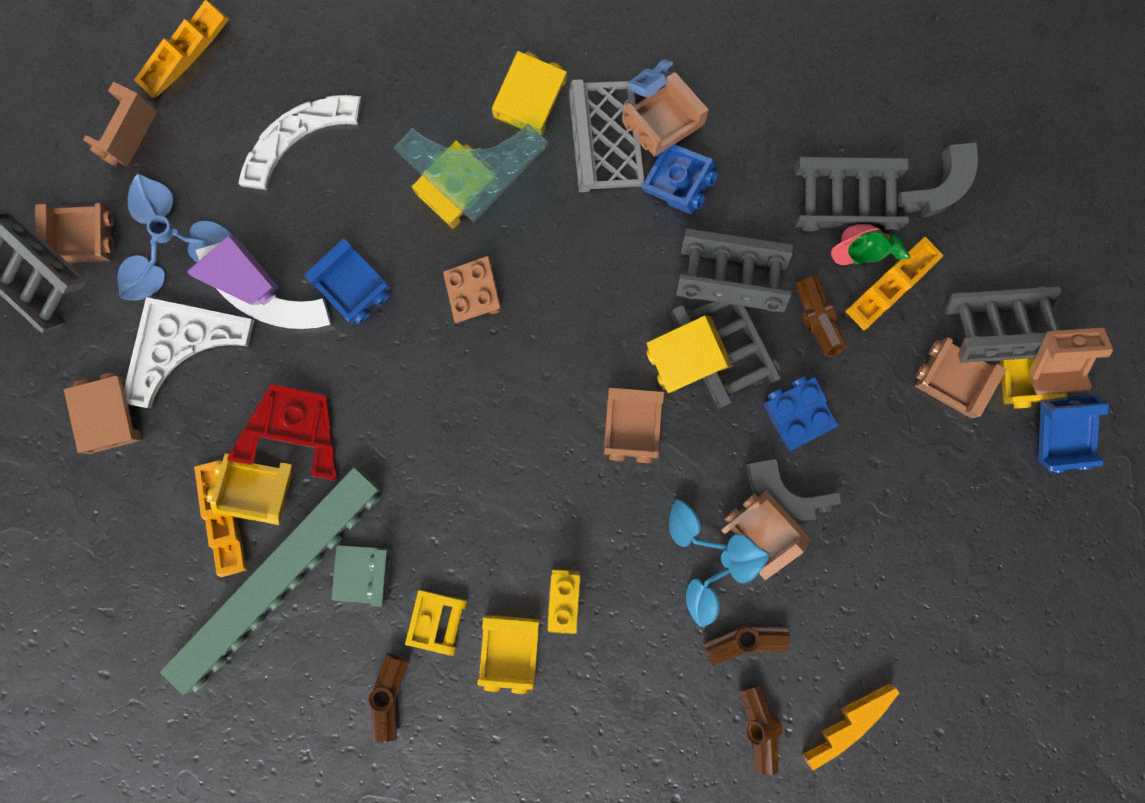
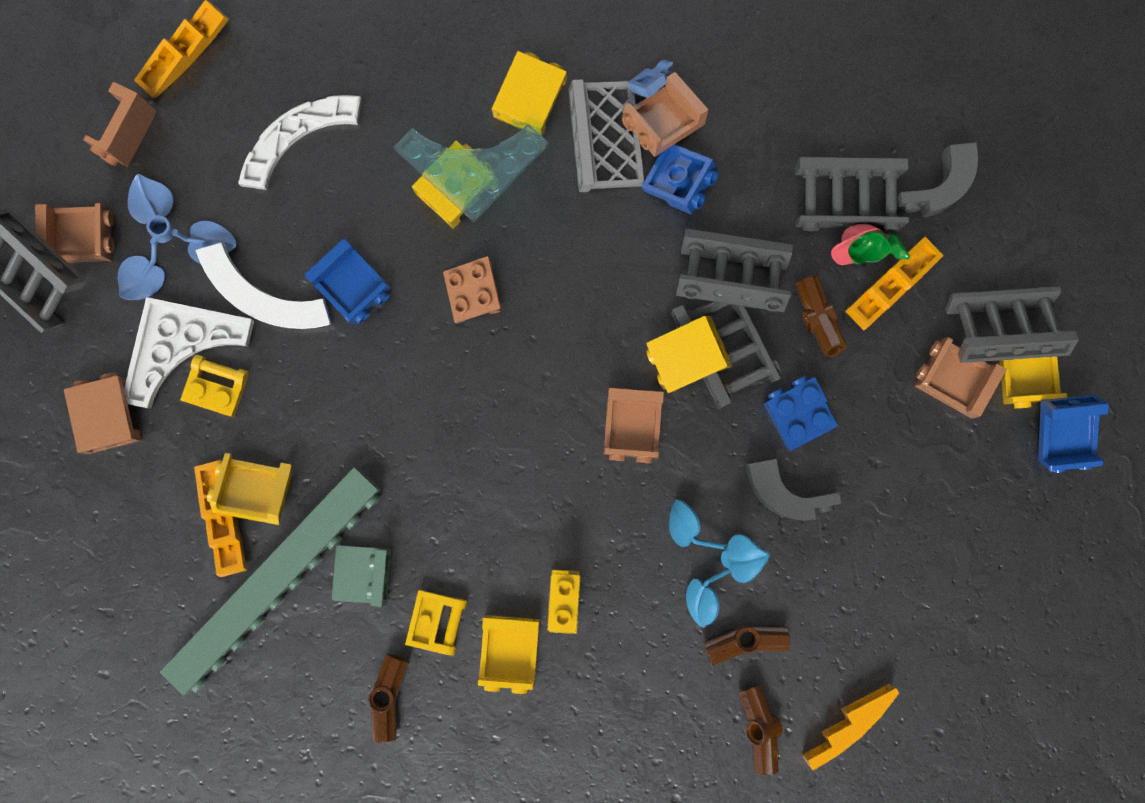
medium lavender slope [187,236,279,306] -> none
red wing [227,384,336,480] -> none
nougat panel [721,490,812,580] -> none
nougat panel [1028,328,1113,395] -> none
none -> yellow plate [180,355,249,417]

